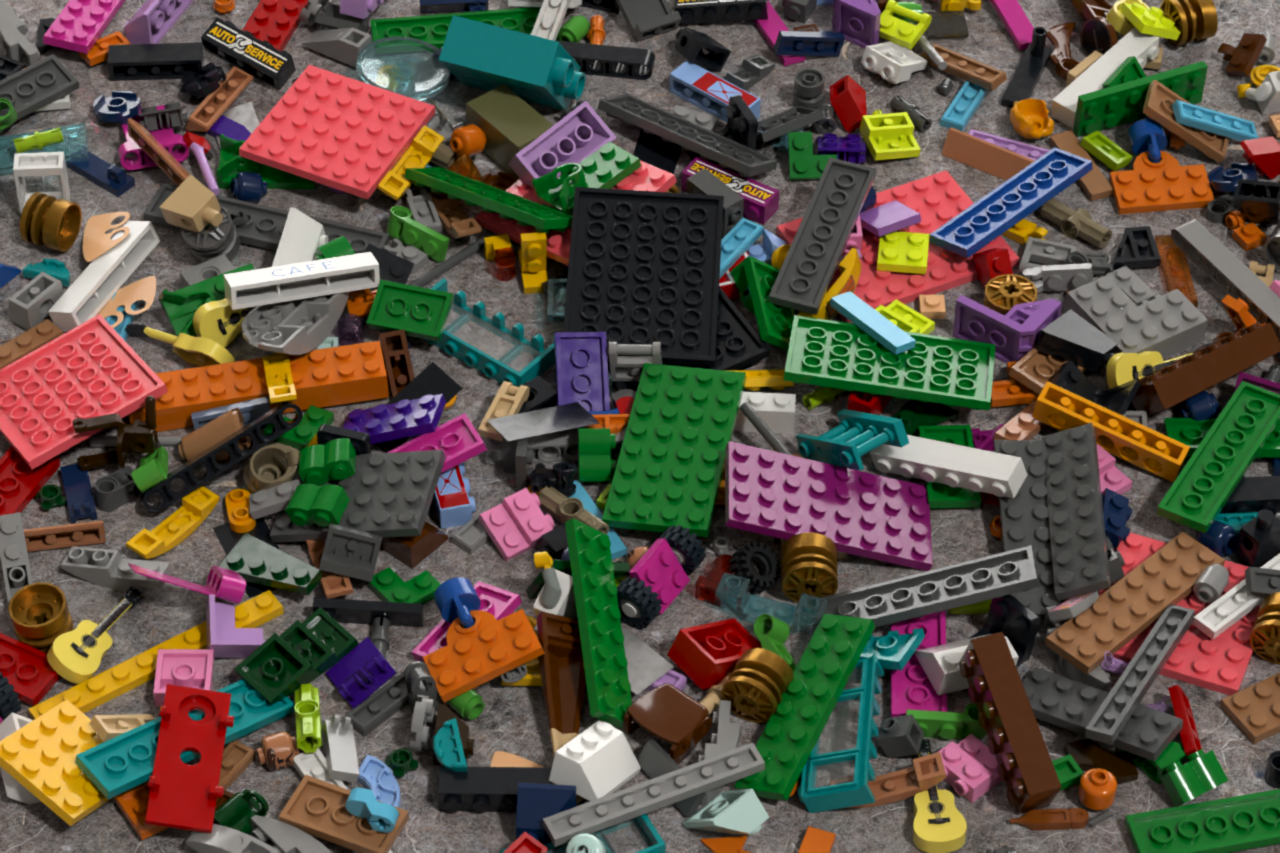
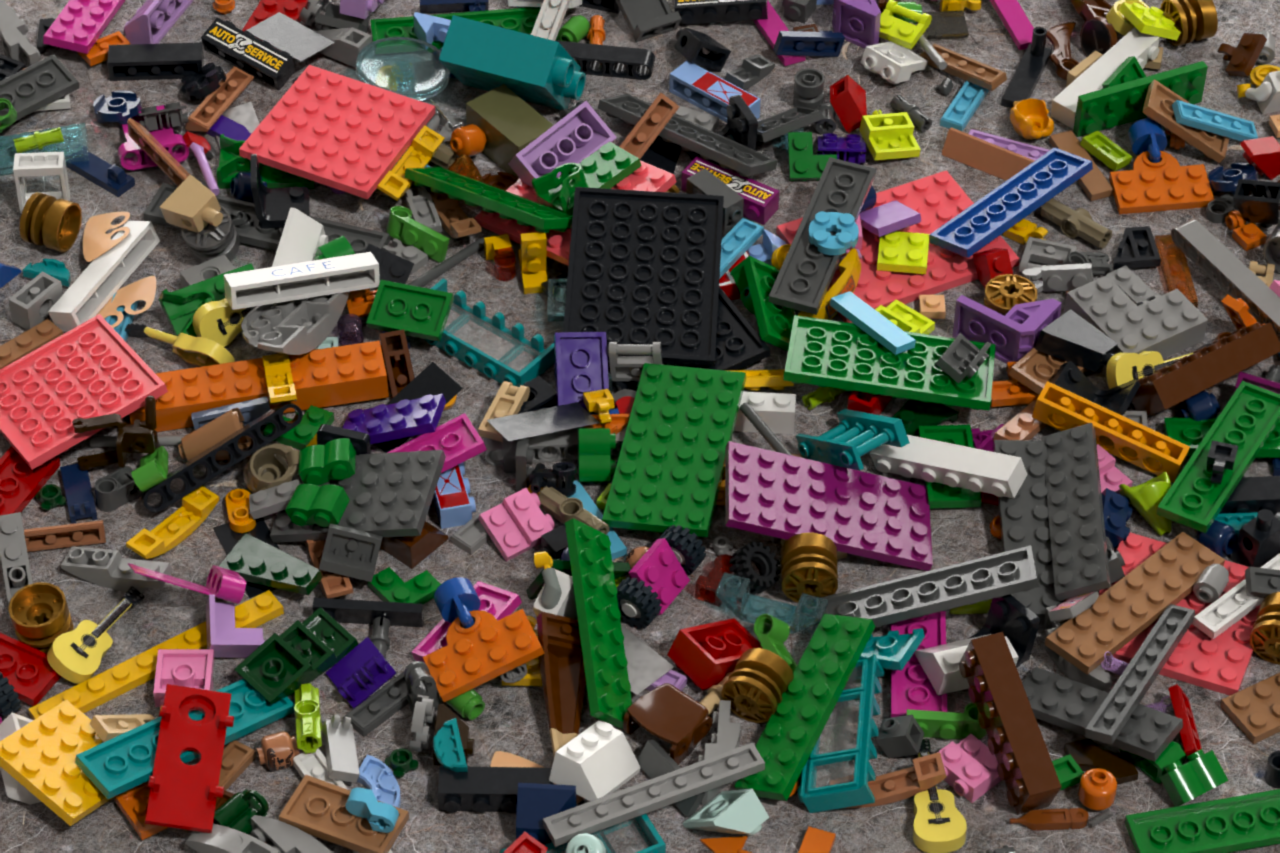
none -> sticker [246,12,335,62]
none -> black piece [250,154,310,229]
none -> light blue slope [413,12,451,51]
none -> yellow plate [583,389,615,423]
none -> nougat slope [619,92,680,159]
none -> medium azure plate [808,211,859,256]
none -> dark grey bracket [935,333,991,384]
none -> lime hat [1119,472,1172,536]
none -> black plate [1206,440,1238,485]

